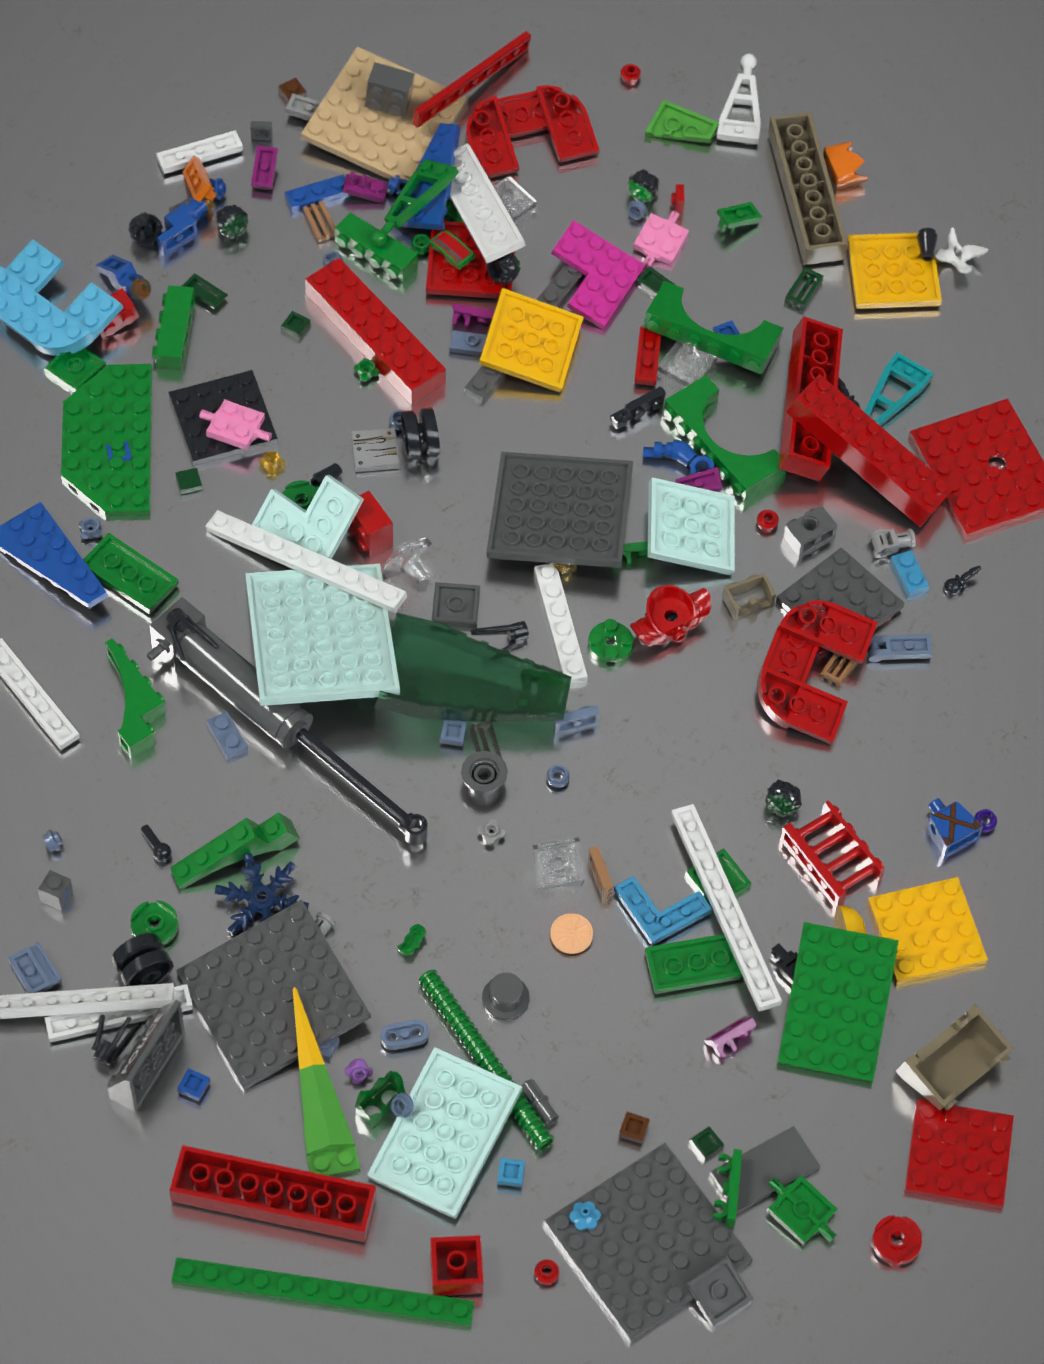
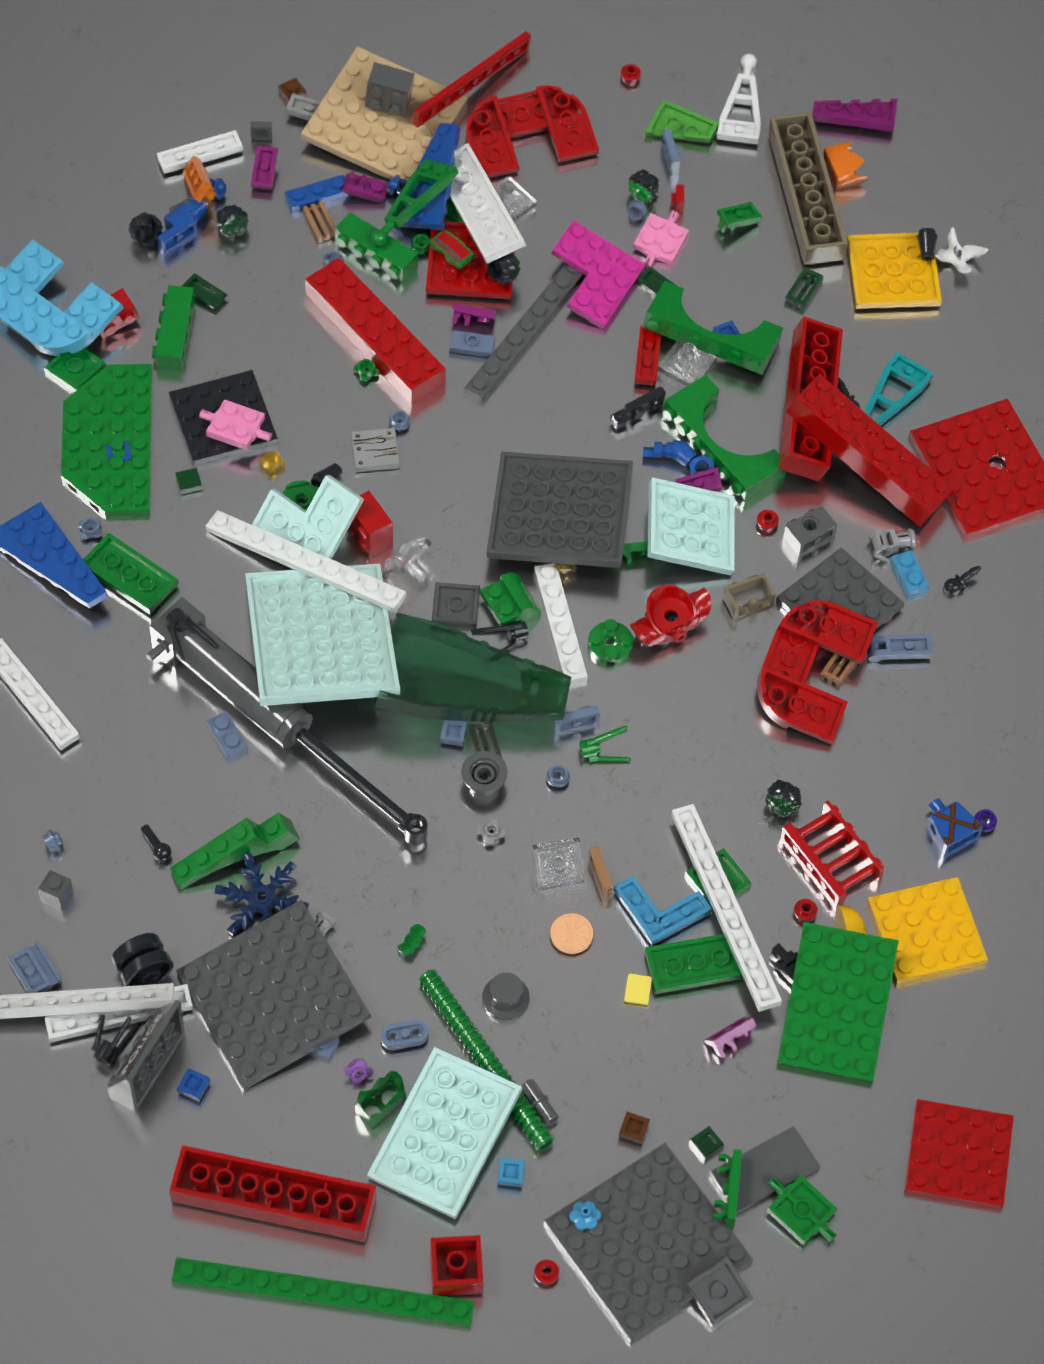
blue plate [96,255,151,300] -> none
green arch [105,638,166,758] -> none
green plate [131,900,179,945] -> none
dark green tile [281,311,311,339] -> none
bright green plate [293,987,360,1177] -> none
sand blue plate [391,1093,414,1118] -> none
black wheel [401,407,440,460] -> none
yellow plate [478,288,583,392] -> none
red plate [871,1215,922,1267] -> none
dark tan windscreen [895,1004,1013,1111] -> none
none -> green brick [480,573,541,626]
none -> green plant [579,726,631,763]
none -> light yellow slope [624,974,652,1006]
none -> sand blue plate [661,129,680,175]
none -> red plate [794,899,818,922]
none -> magenta wing [812,98,898,132]

